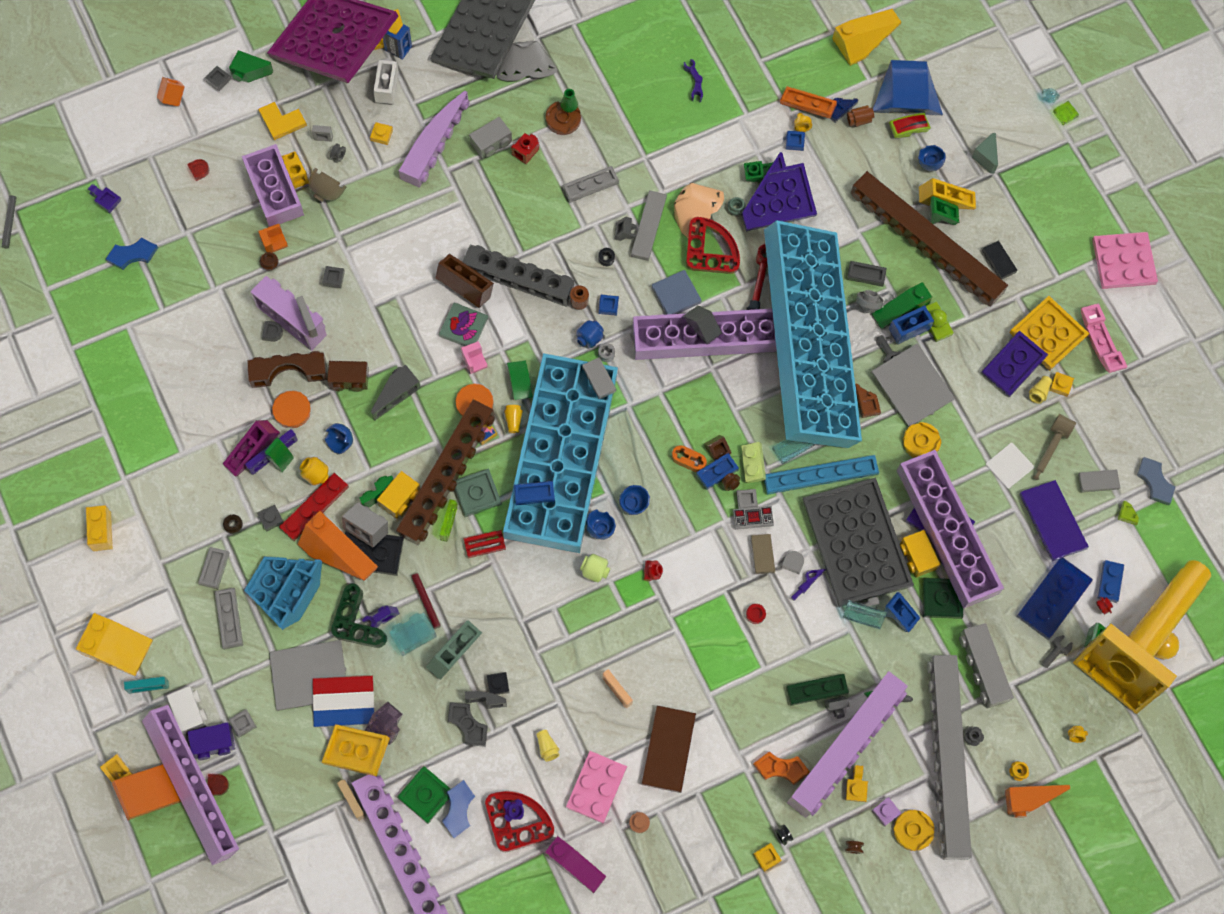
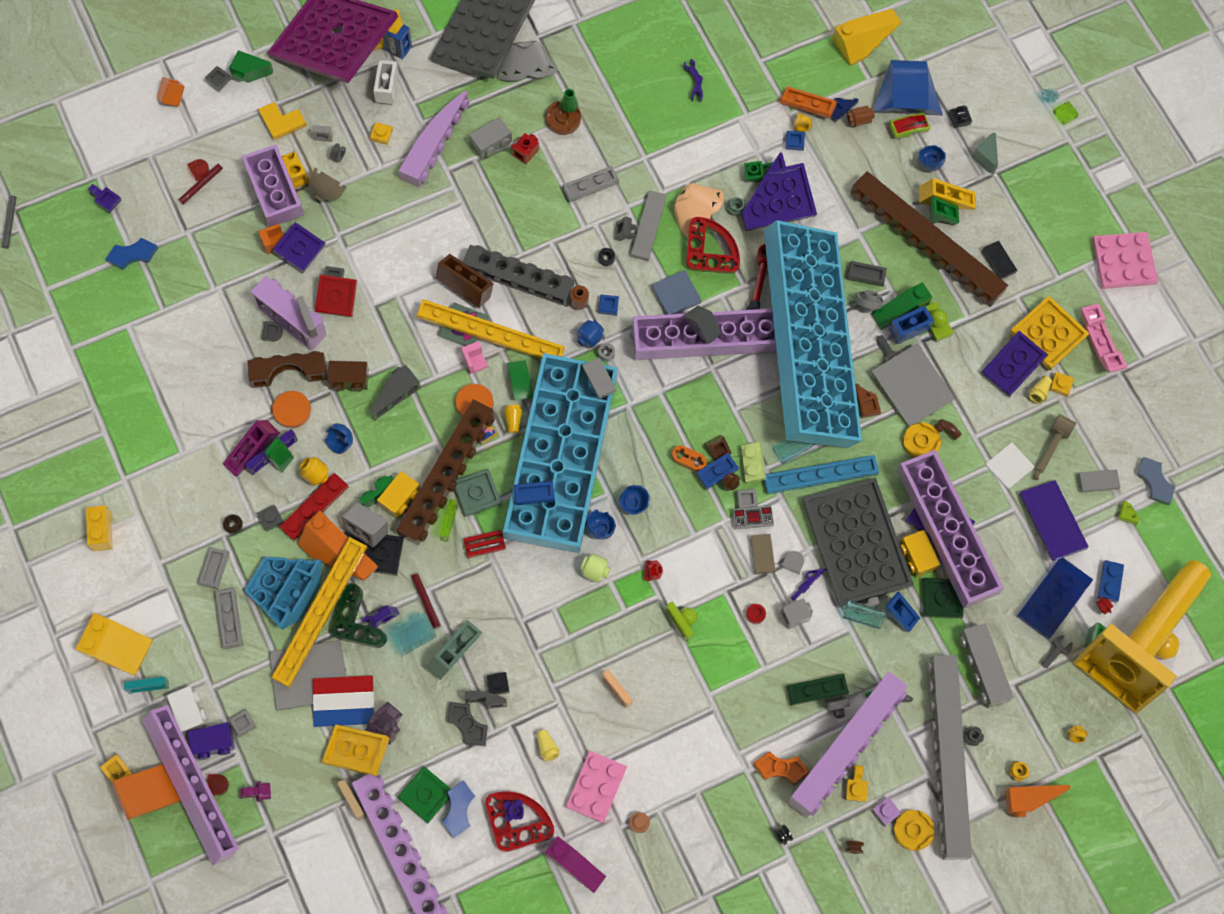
reddish brown plate [260,252,279,271] -> none
reddish brown tile [641,705,696,793] -> none
yellow tile [753,843,782,872] -> none
none -> dark red bar [178,163,223,205]
none -> magenta piece [239,781,271,803]
none -> yellow tile [271,537,367,688]
none -> dark purple plate [273,222,325,273]
none -> red tile [315,274,358,317]
none -> yellow tile [416,299,565,360]
none -> lime tile [666,601,697,642]
none -> light grey brick [780,598,813,629]
none -> reddish brown arm [934,419,962,440]
none -> black tile [948,105,972,128]

